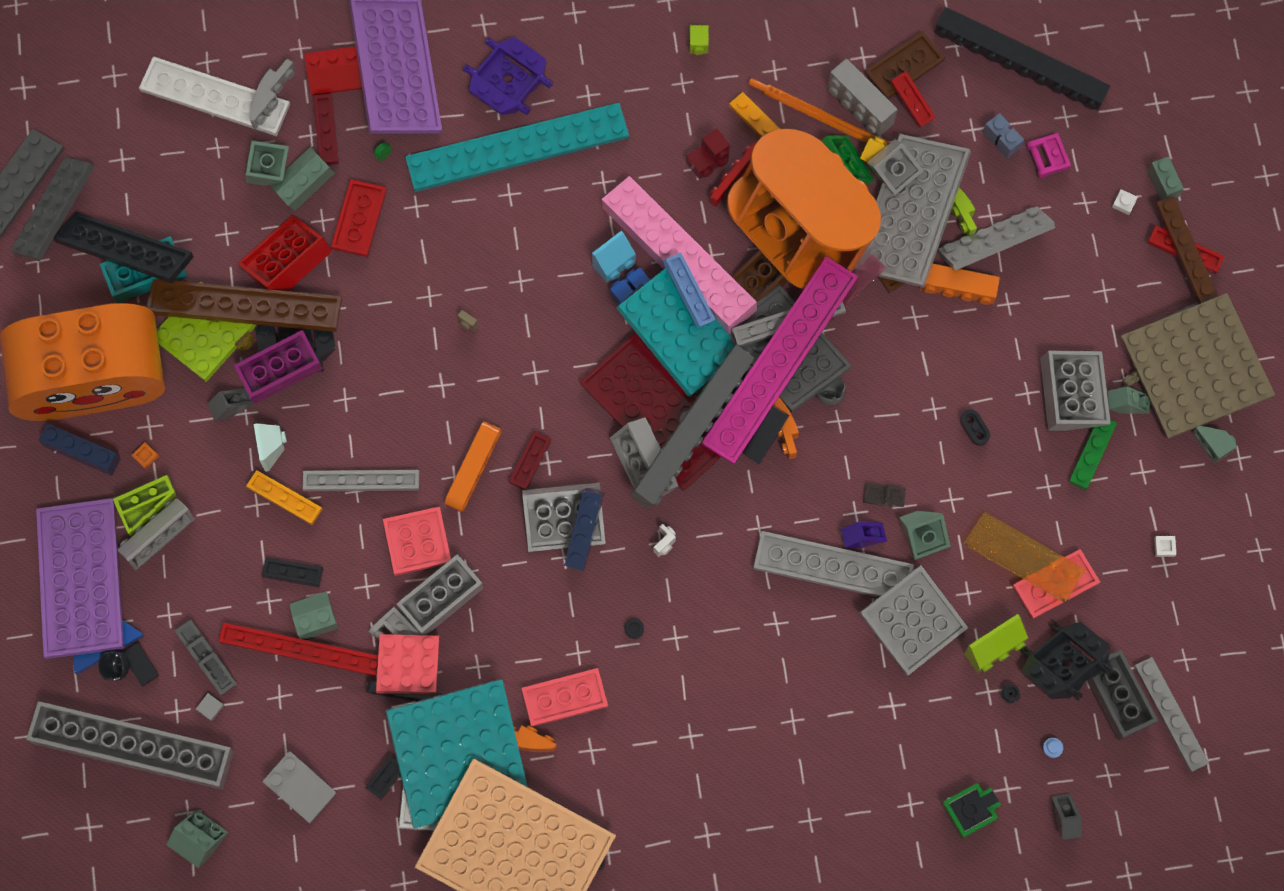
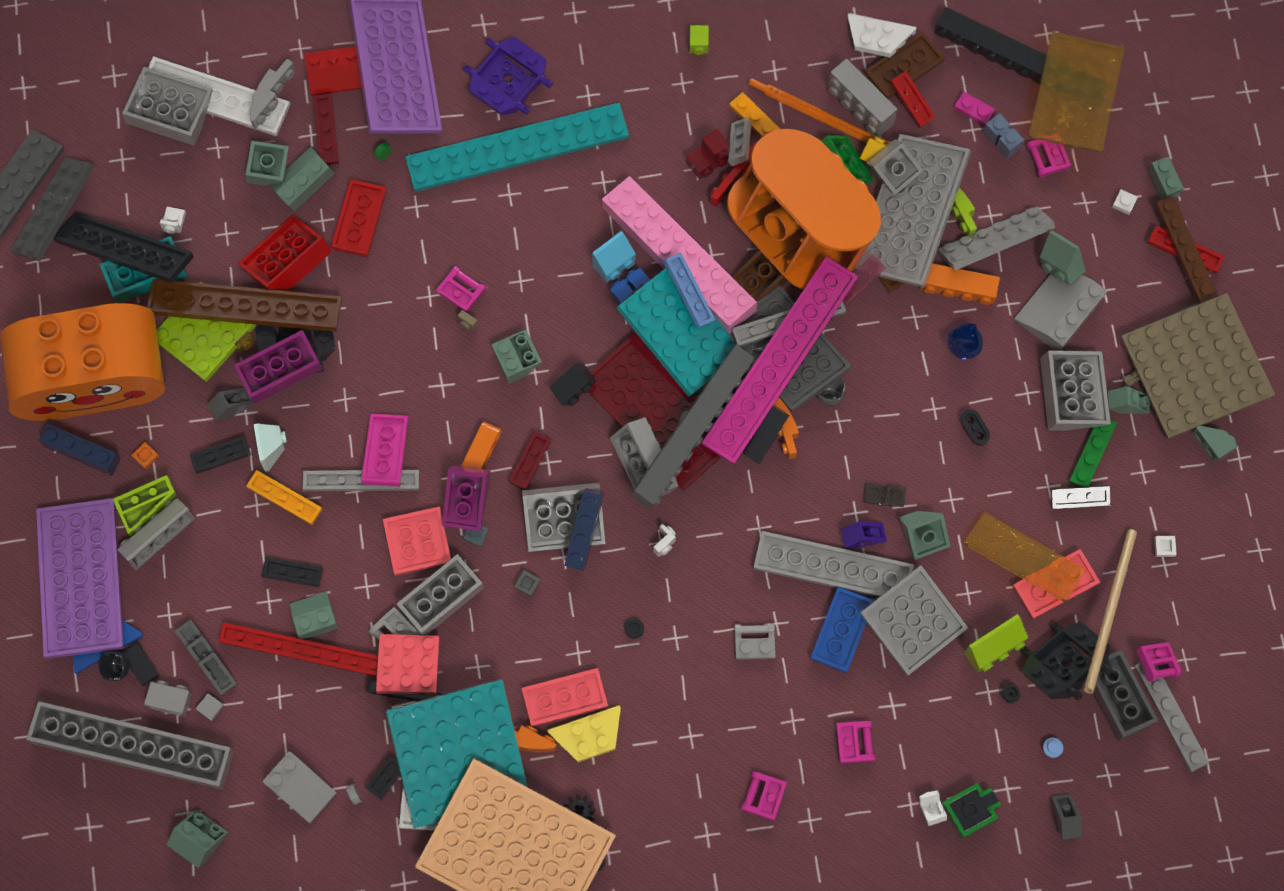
none -> light grey slope [122,67,213,146]
none -> light grey brick [144,680,192,717]
none -> white bracket [160,207,186,234]
none -> black plate [189,436,251,474]
none -> light grey tile [346,784,362,805]
none -> dark pink tile [361,413,409,487]
none -> dark pink plate [436,266,487,313]
none -> magenta slope [442,465,491,531]
none -> clear light blue plate [463,526,489,547]
none -> sand green slope [491,330,542,384]
none -> dark grey plate [514,570,541,597]
none -> light yellow wing [548,705,621,762]
none -> black brick [549,363,597,406]
none -> black gear [563,794,596,821]
none -> light grey plate [728,117,751,166]
none -> light grey plate [735,623,775,660]
none -> dark pink plate [740,771,787,821]
none -> blue plate [810,587,874,674]
none -> dark pink plate [836,721,876,764]
none -> white wing [848,13,916,57]
none -> white bracket [919,791,947,826]
none -> clear blue piece [947,323,983,360]
none -> dark pink plate [954,92,996,126]
none -> light grey slope [1014,274,1107,351]
none -> clear yellow plate [1028,32,1125,153]
none -> sand green slope [1040,230,1086,285]
none -> plate [1051,485,1110,509]
none -> tan piece [1084,529,1137,694]
none -> dark pink plate [1136,642,1181,682]

